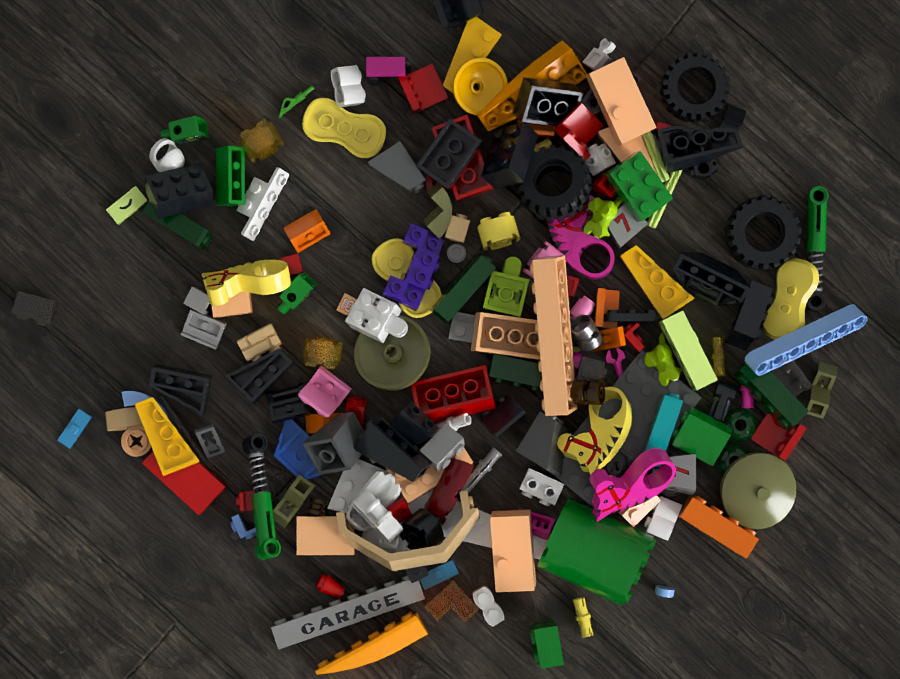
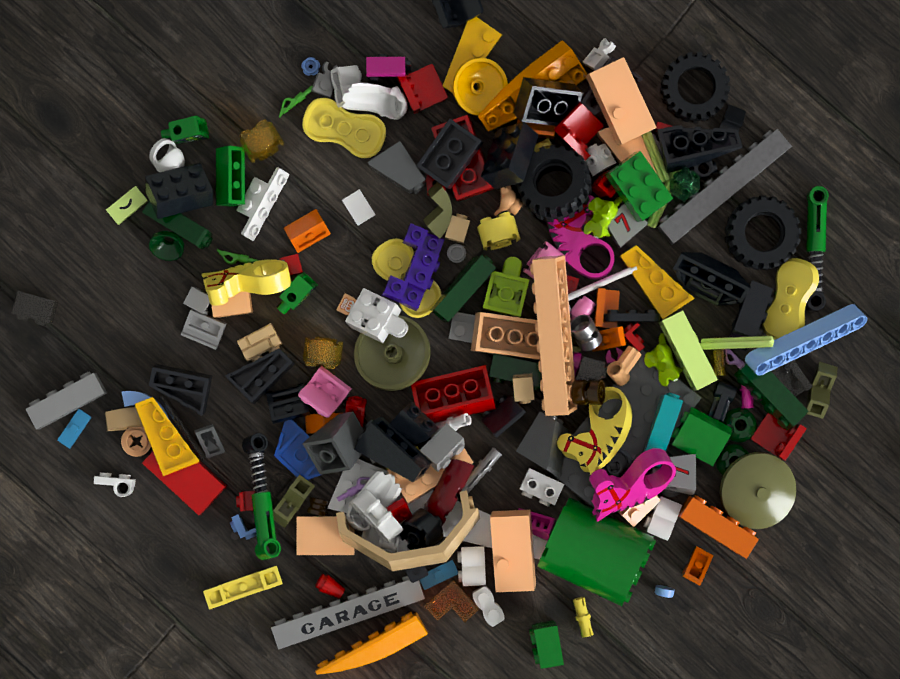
none -> light grey brick [26,371,107,429]
none -> white plate [94,472,136,497]
none -> dark green piece [149,231,184,261]
none -> light yellow slope [203,566,283,609]
none -> bright green hand [217,249,259,265]
none -> medium blue plate [301,57,320,76]
none -> light grey plate [311,62,338,98]
none -> lavender hand [337,477,370,502]
none -> white hair [342,82,408,120]
none -> white sticker [342,189,375,226]
none -> white brick [457,546,486,586]
none -> light nougat animal [494,185,523,216]
none -> tan brick [513,373,535,404]
none -> white piece [568,266,638,311]
none -> light nougat piece [606,346,642,386]
none -> flat silver brick [657,129,792,245]
none -> clear green brick [670,167,700,202]
none -> orange slope [682,546,713,586]
none -> yellowish green axle [700,336,774,350]
none -> lavender hand [724,349,745,369]

